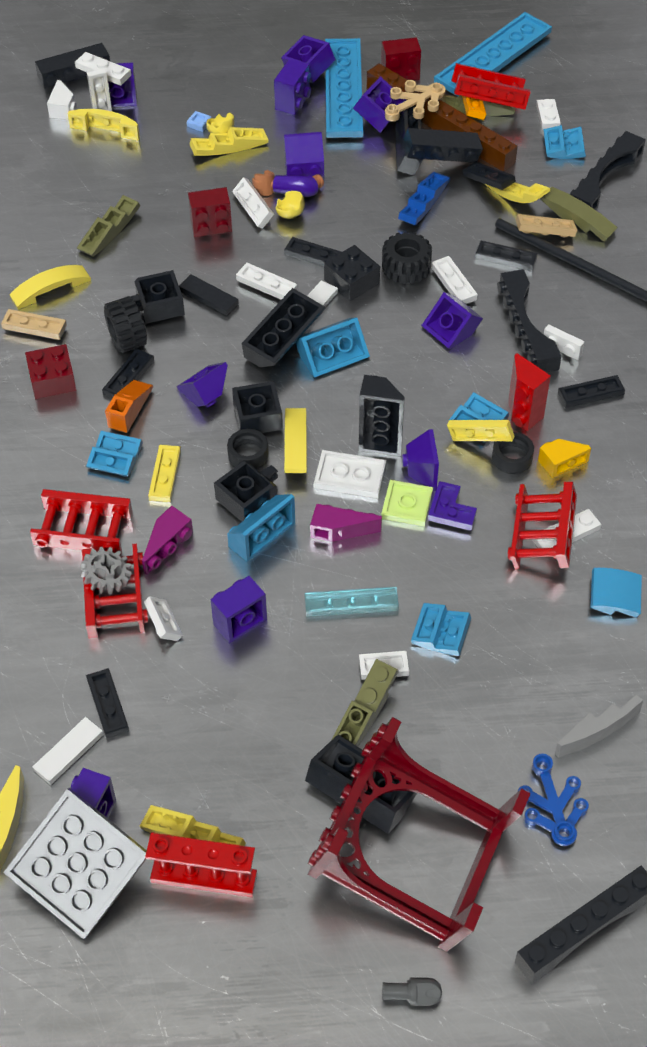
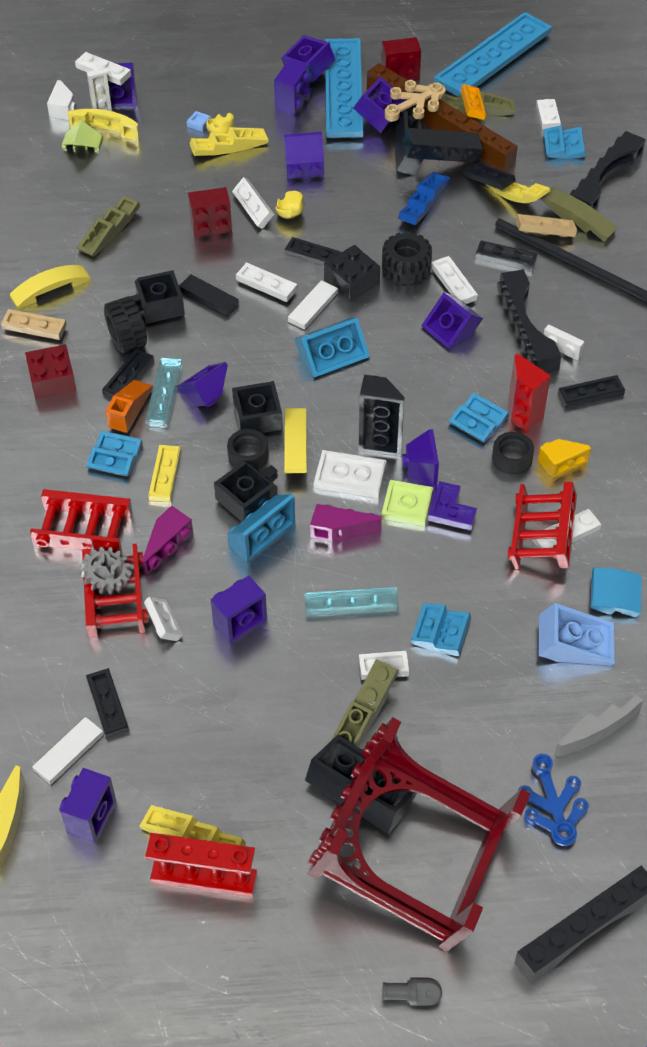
plate [3,788,147,939] -> none
black brick [35,43,110,88] -> none
black slope [241,288,325,367] -> none
piece [252,170,324,198] -> none
light yellow tile [447,420,515,441] -> none
red fence [451,63,531,110] -> none
none -> yellowish green slope [62,120,102,151]
none -> clear light blue tile [145,358,182,428]
none -> light blue slope [539,603,615,666]

